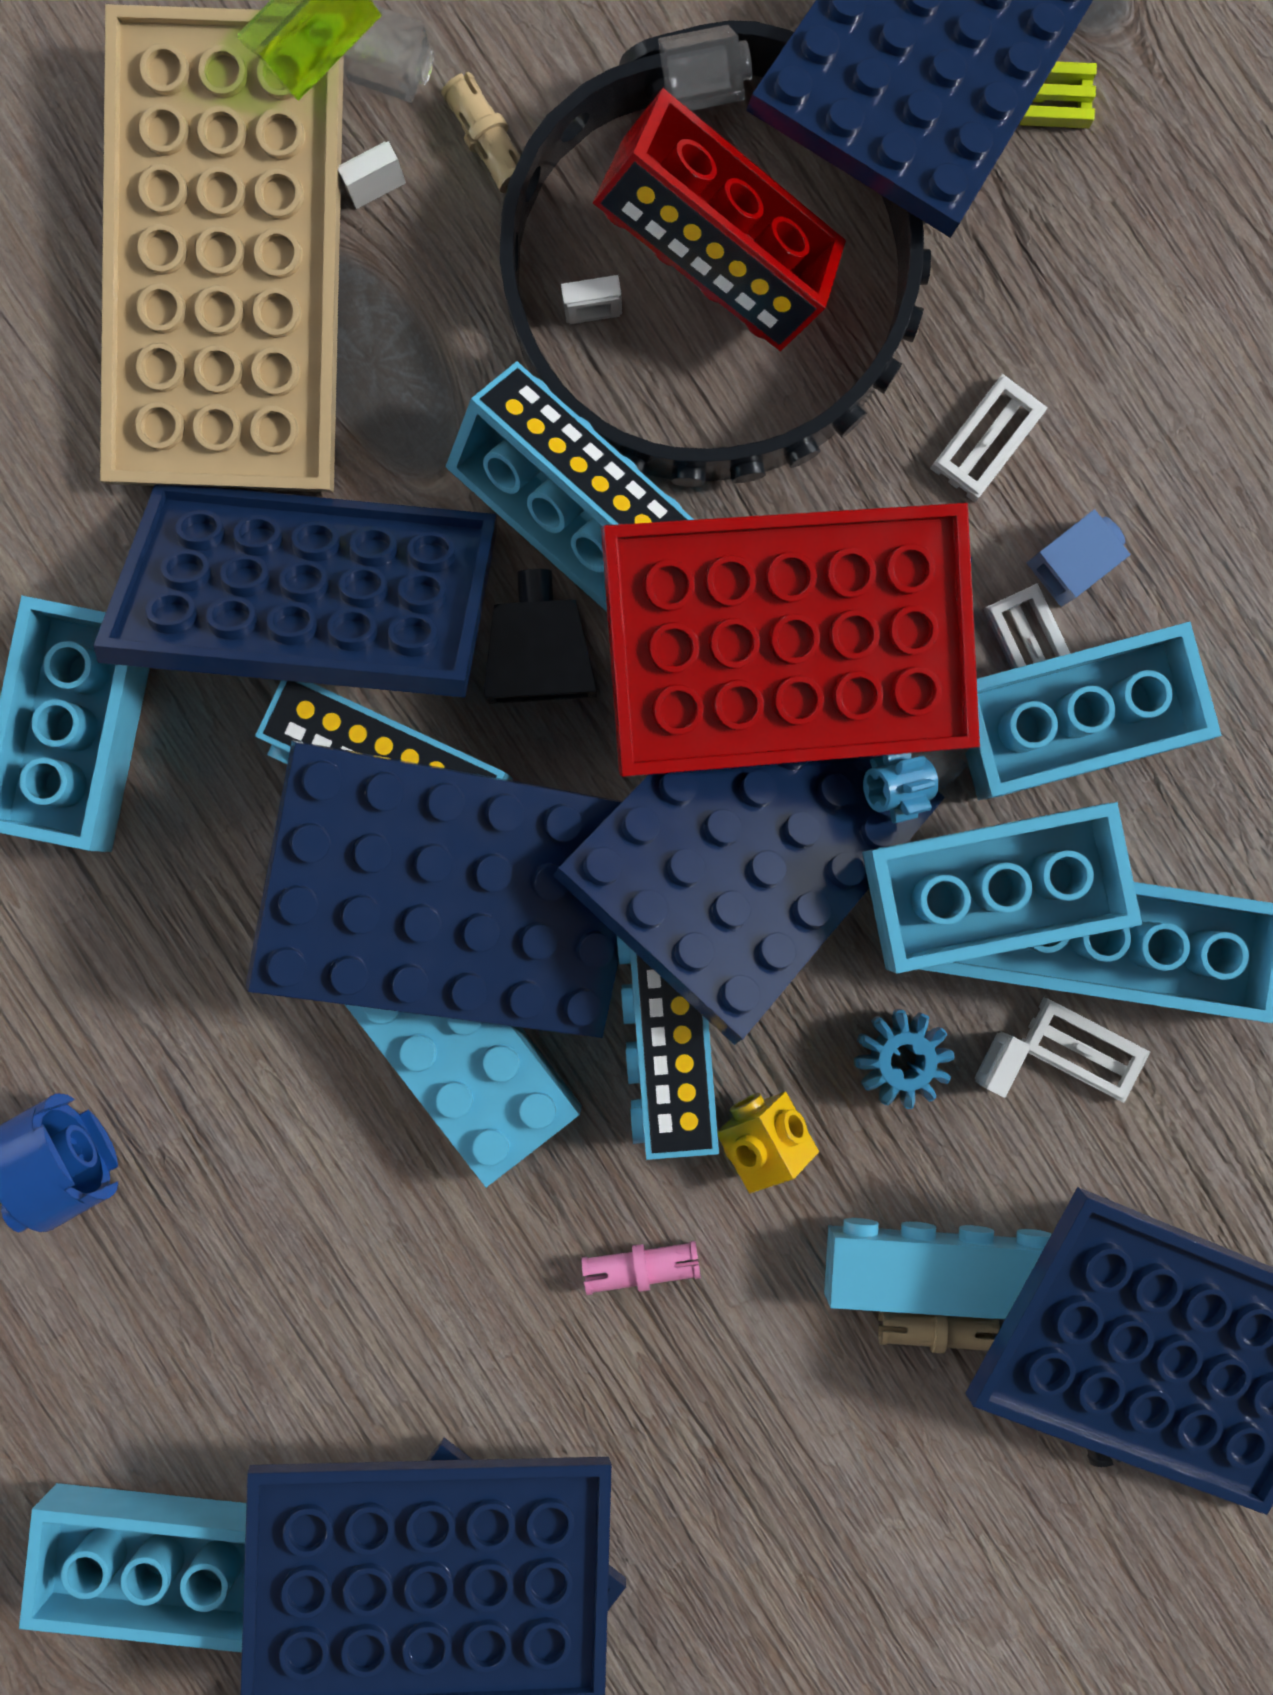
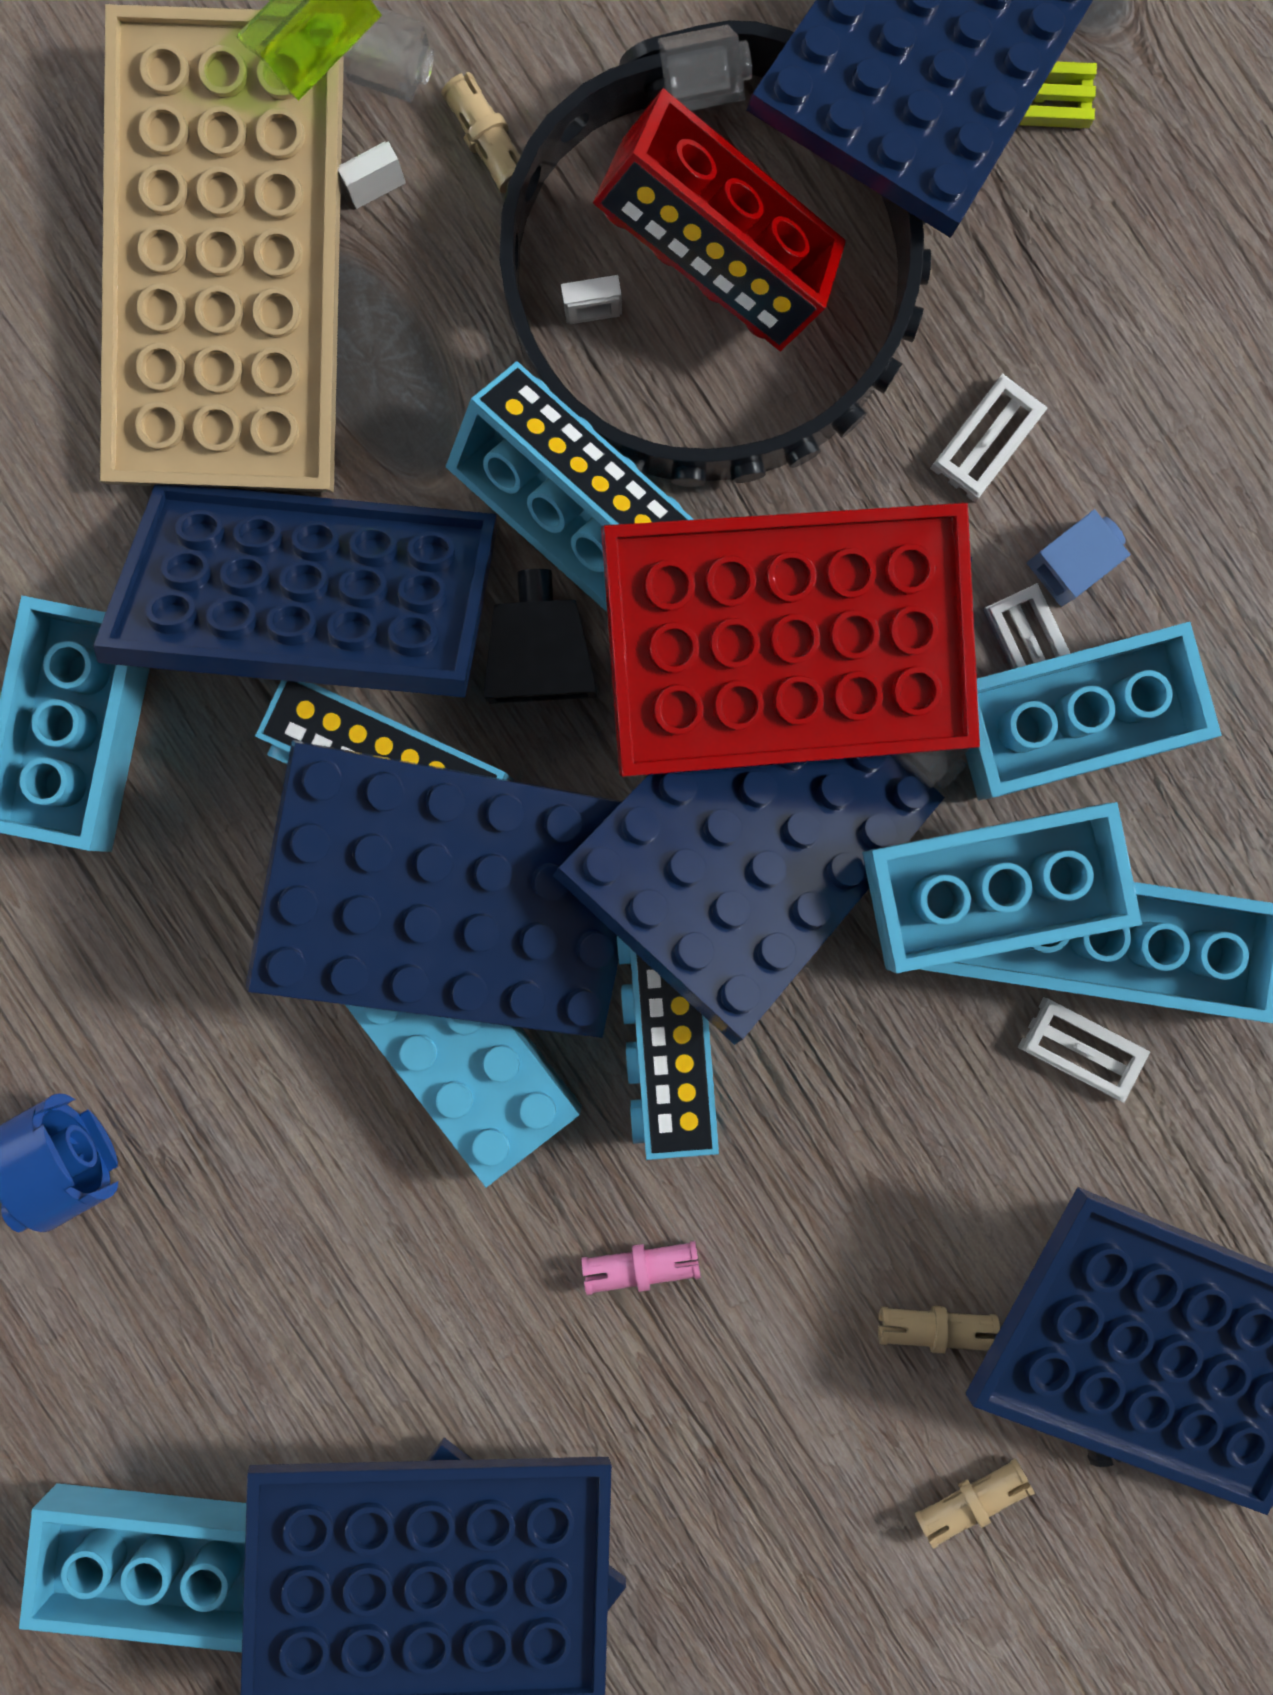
yellow brick [717,1091,819,1194] -> none
medium azure brick [824,1218,1051,1320] -> none
dark azure gear [854,1009,954,1109] -> none
dark azure gear [863,753,938,823] -> none
white tile [975,1031,1031,1098] -> none
none -> tan pin [915,1458,1035,1549]

